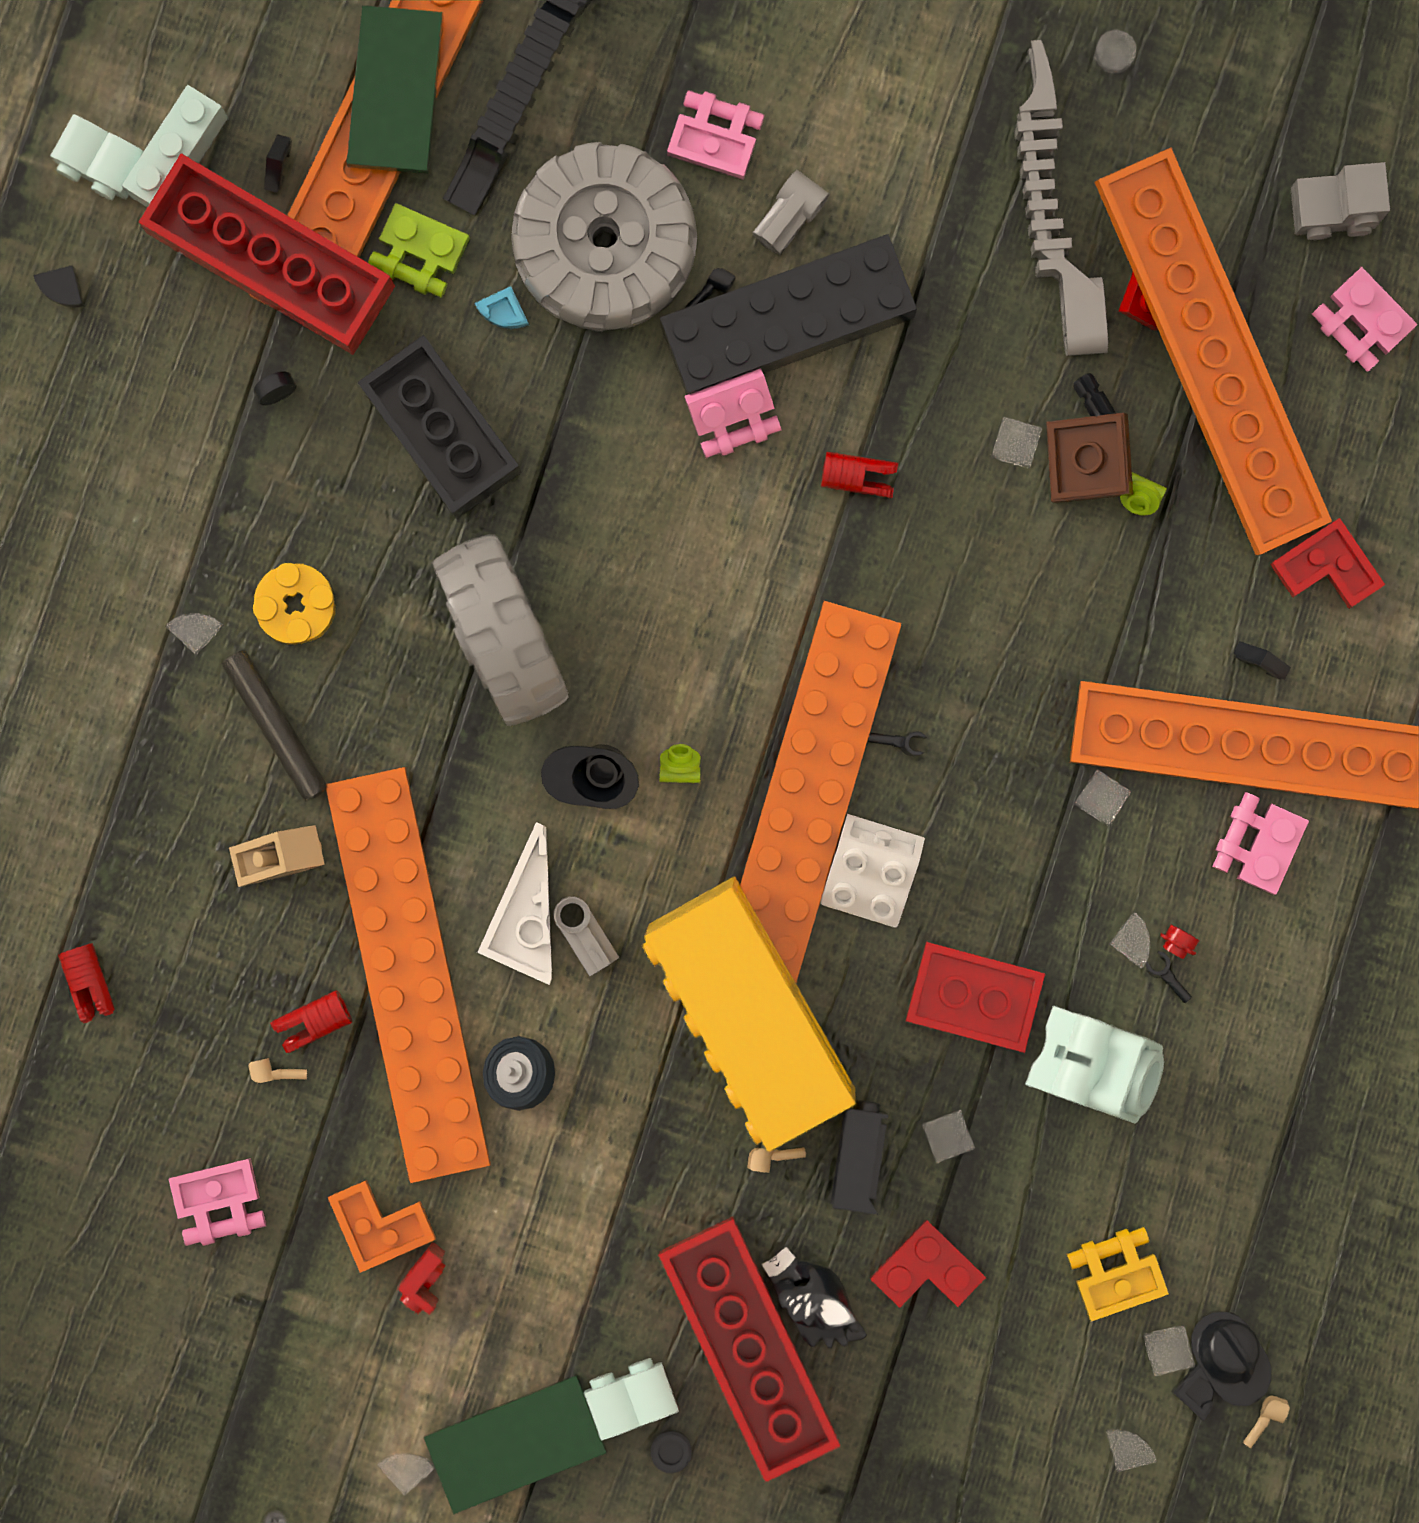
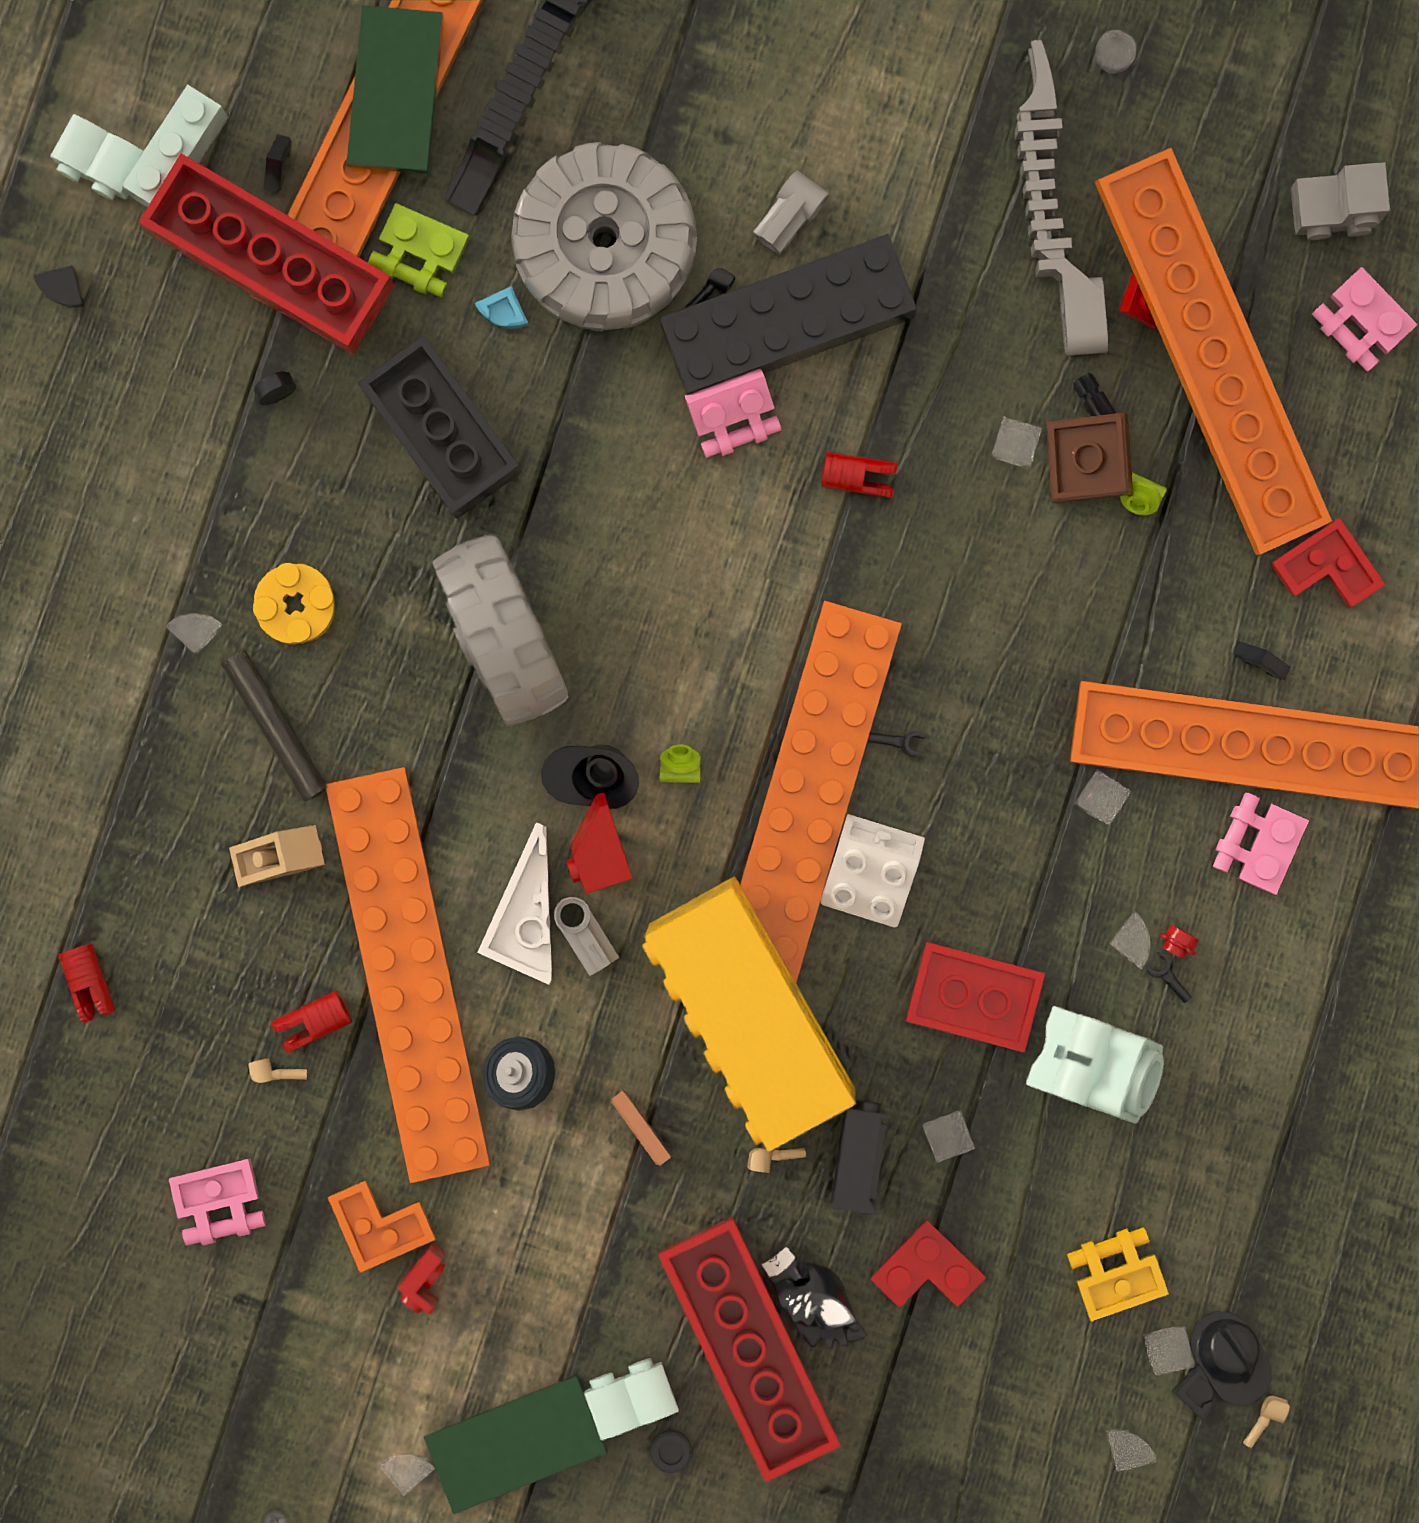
bright pink plate [667,90,765,180] -> none
none -> red slope [566,793,632,894]
none -> nougat tile [611,1090,672,1166]

